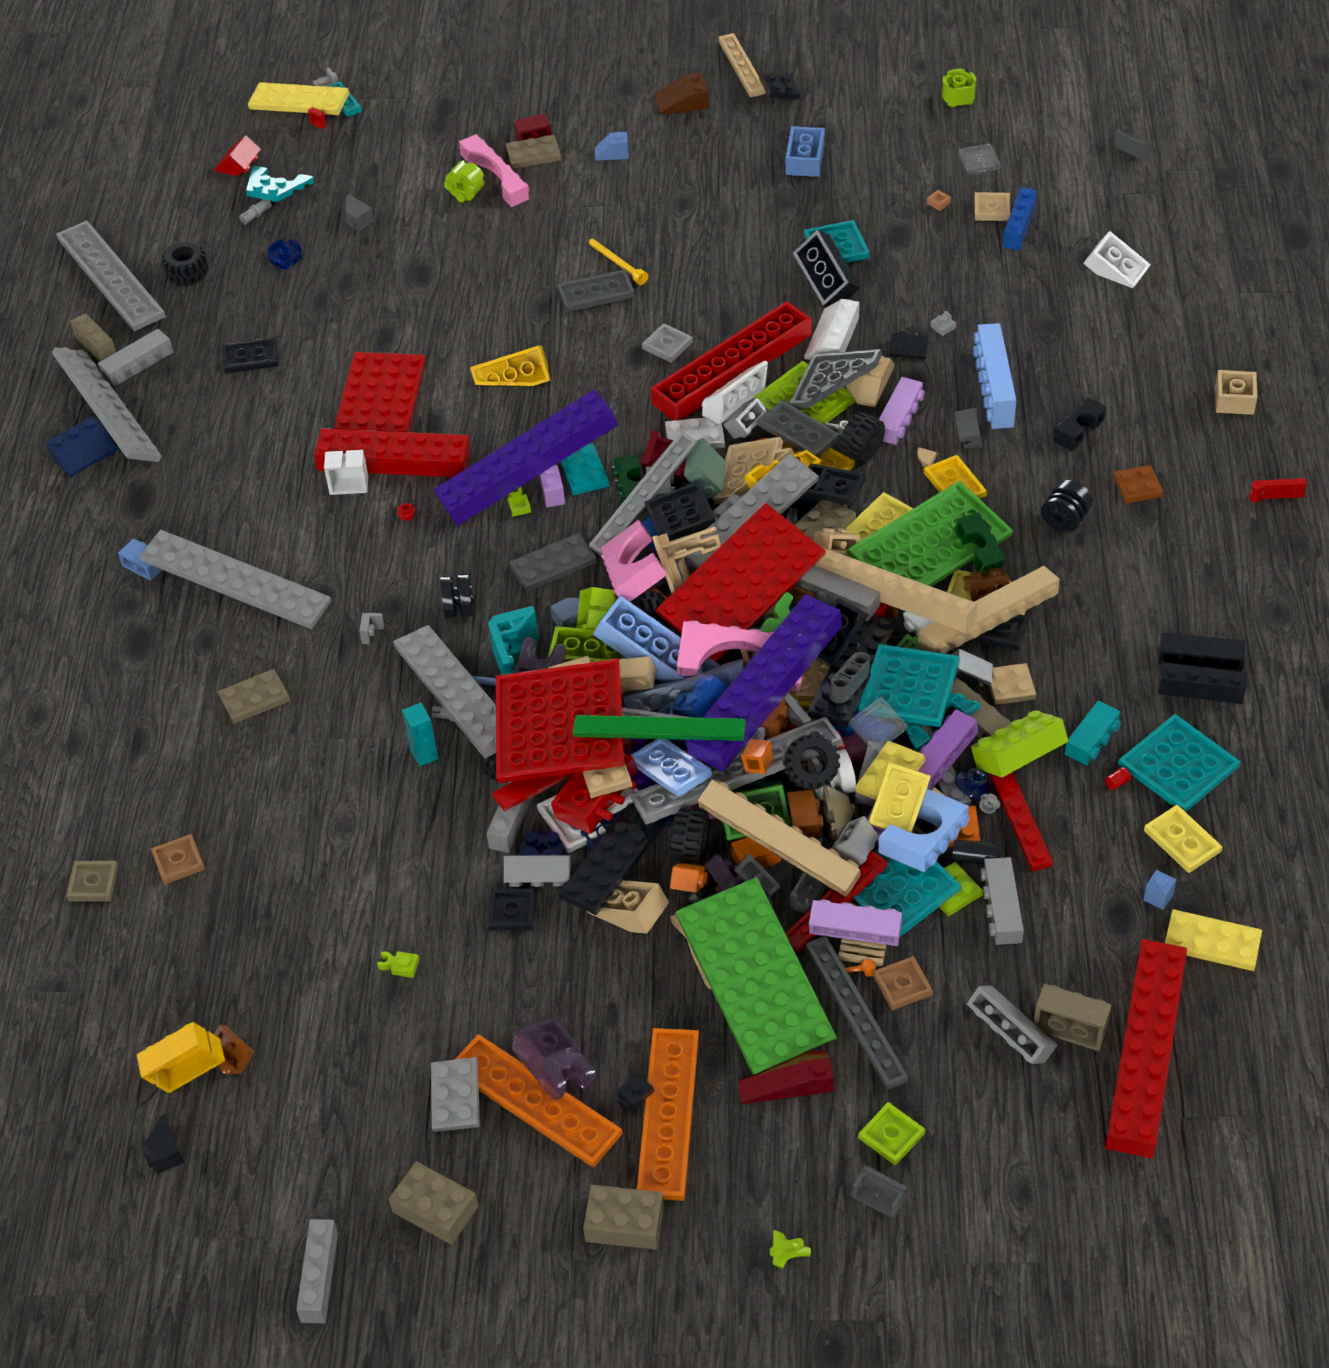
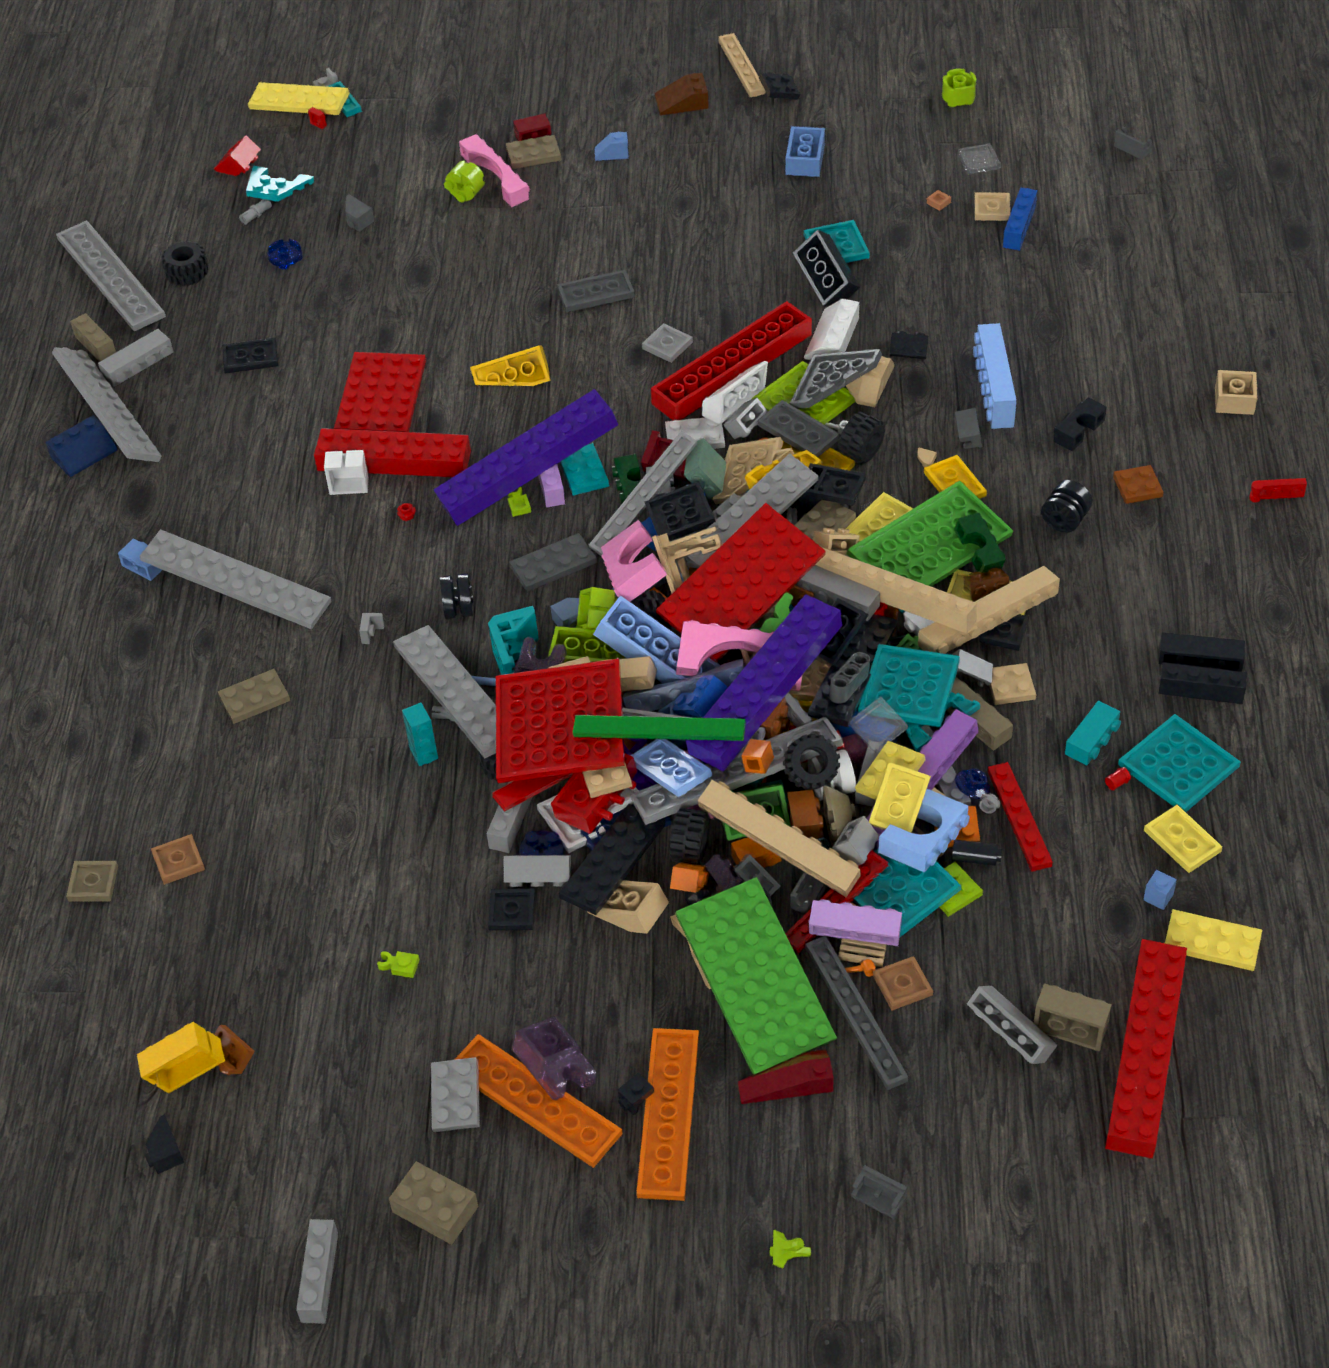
dark tan brick [583,1185,664,1250] -> none
yellow piece [589,239,648,285] -> none
lime plate [858,1102,925,1166] -> none
lavender brick [879,377,925,445] -> none
light grey tile [931,311,956,336] -> none
lime brick [971,711,1068,777] -> none
light grey brick [980,857,1024,945] -> none
white slope [1083,231,1151,288] -> none

